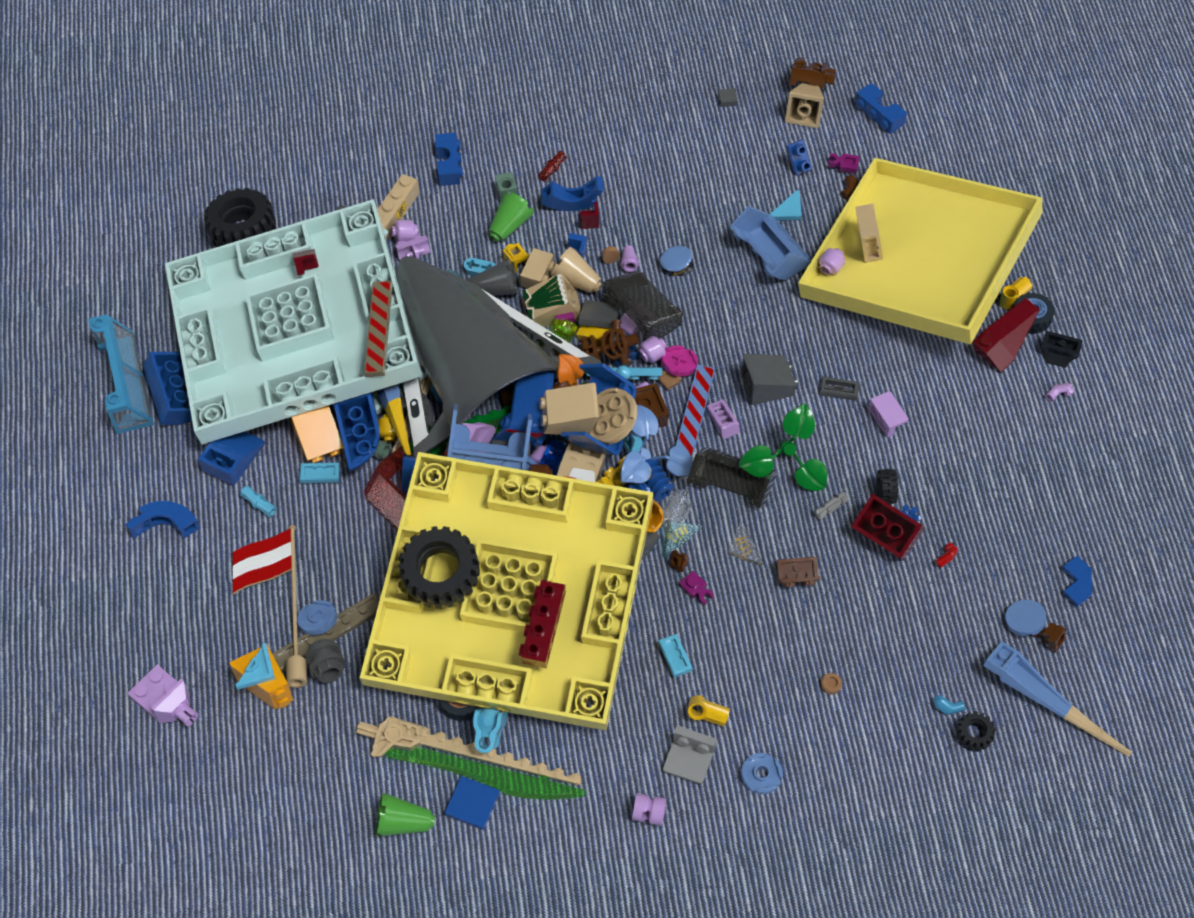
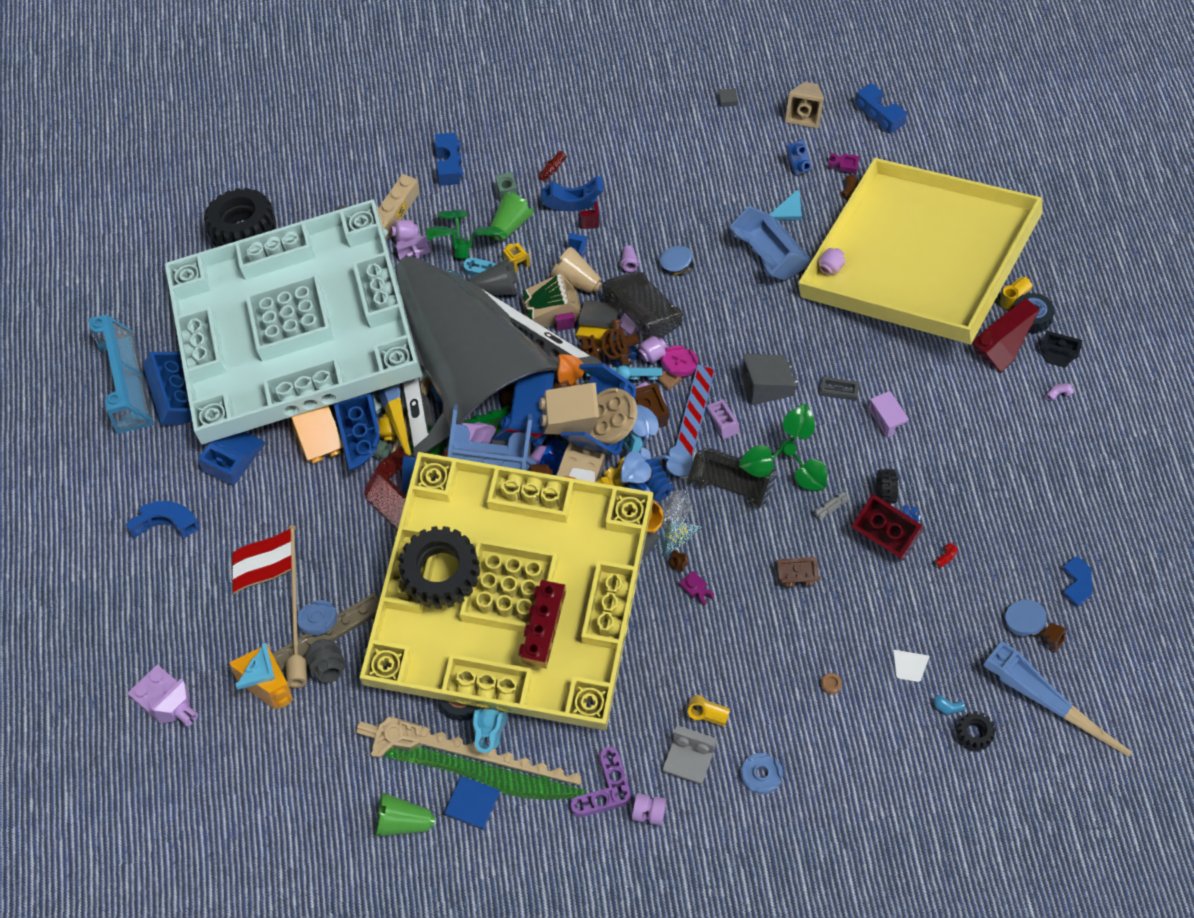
medium azure pin [240,486,277,517] -> none
dark red panel [293,249,319,275] -> none
medium azure plate [300,463,340,483] -> none
dark tan tile [364,281,393,377] -> none
tan brick [520,248,556,288] -> none
clear neon green hat [550,319,577,343] -> none
medium nougat tile [601,246,620,264] -> none
medium azure plate [658,634,693,678] -> none
clear tile [728,522,763,567] -> none
reddish brown hips [790,57,836,88] -> none
tan window [855,203,883,263] -> none
none -> green plant [426,210,507,258]
none -> medium lavender beam [571,747,631,818]
none -> white sticker [894,650,930,682]

